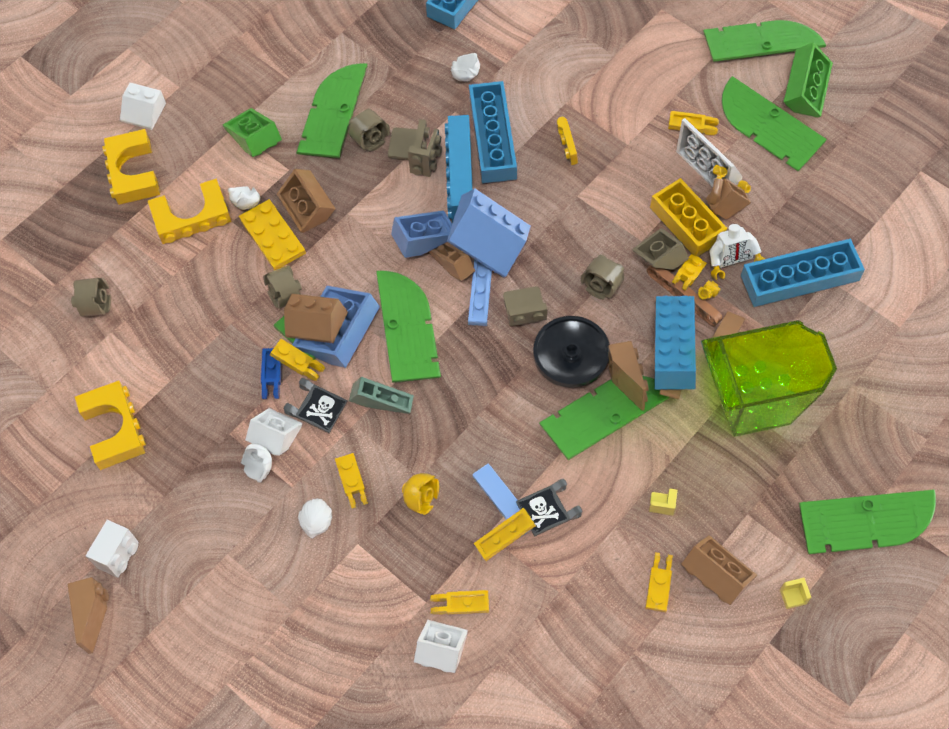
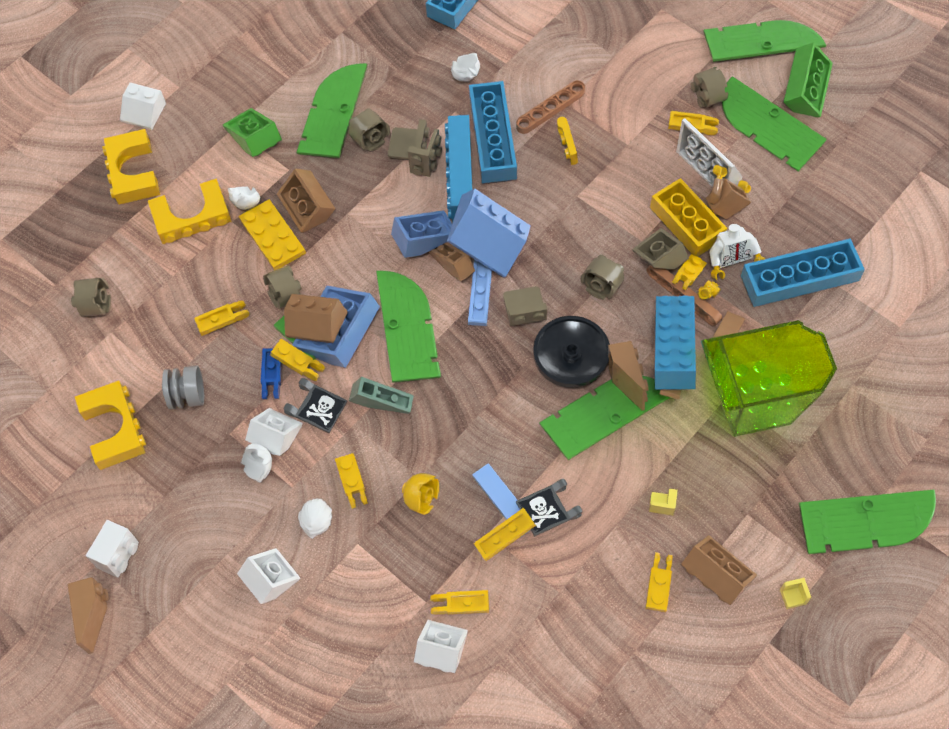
none -> light grey wheel [162,365,204,410]
none -> yellow hinge [194,300,250,336]
none -> white slope [237,548,300,604]
none -> nougat beam [516,80,585,134]
none -> dark tan brick [690,67,728,108]

